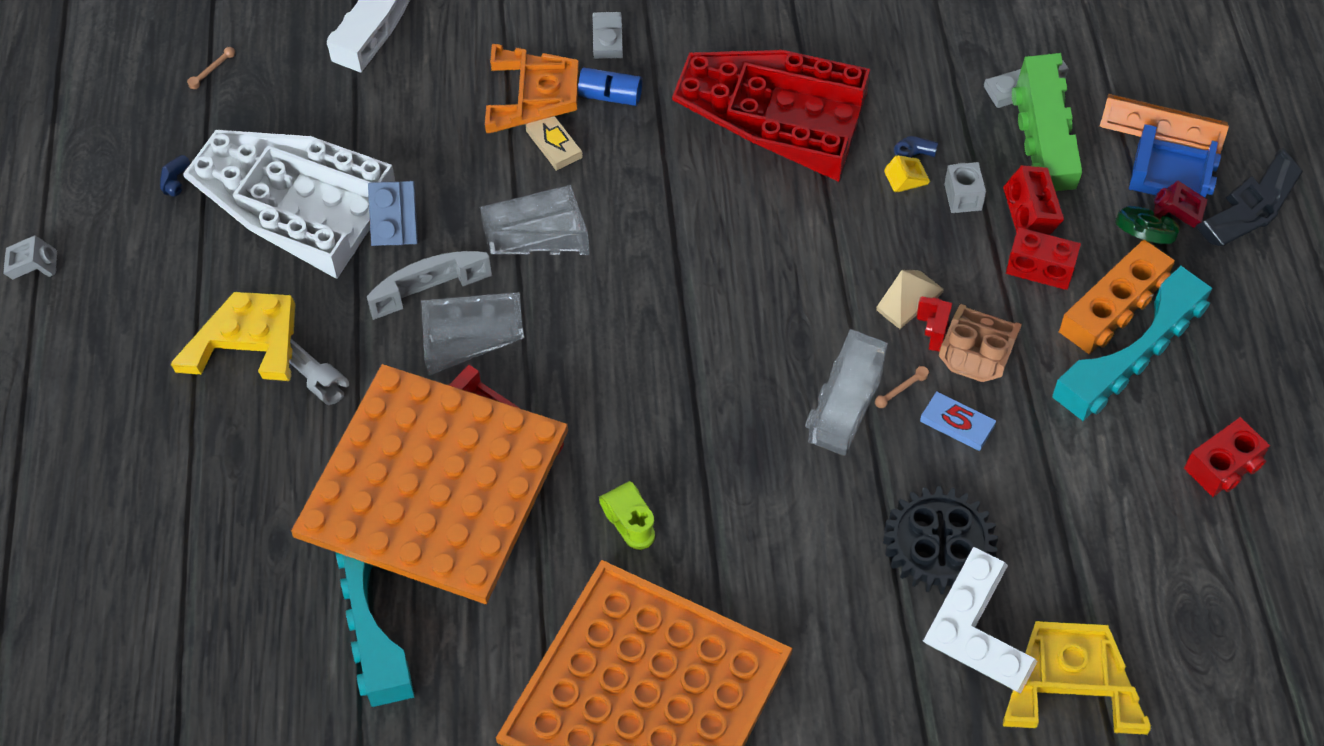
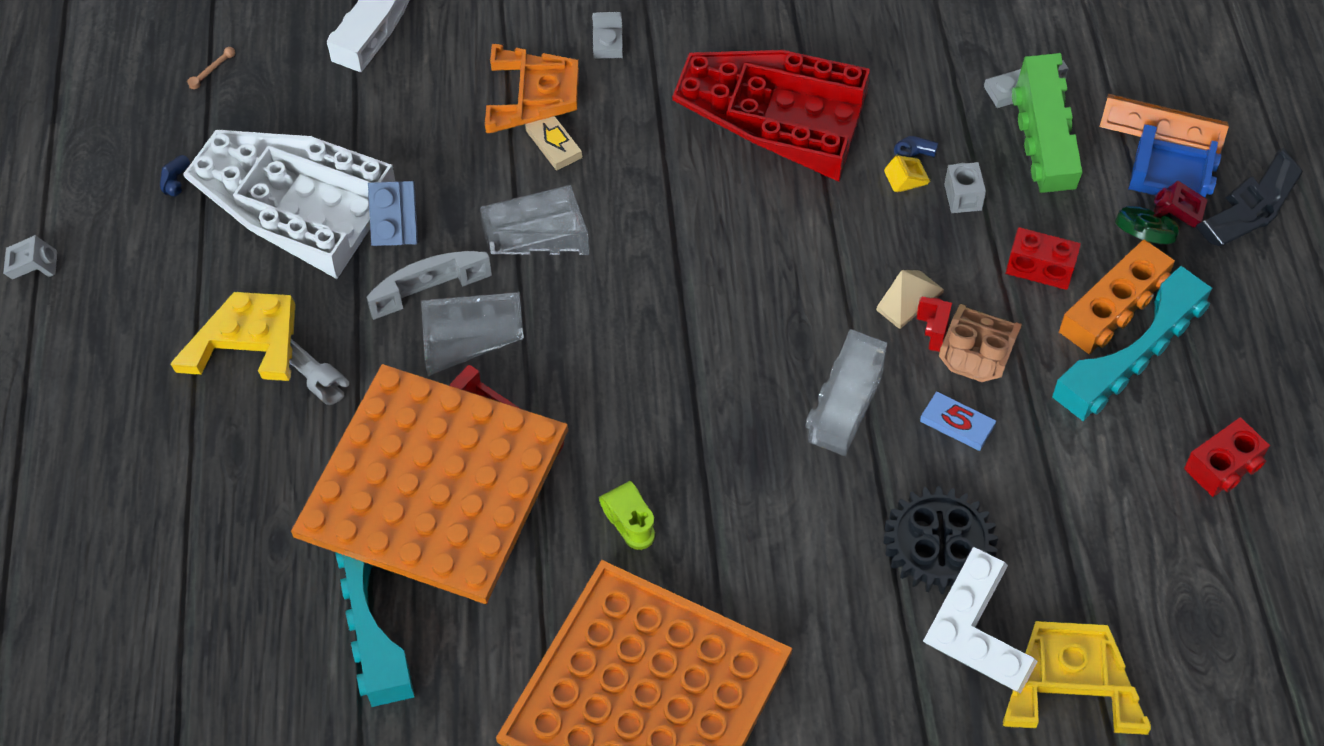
blue pin [578,67,643,106] -> none
nougat hinge [875,366,929,408] -> none
red brick [1003,165,1064,235] -> none

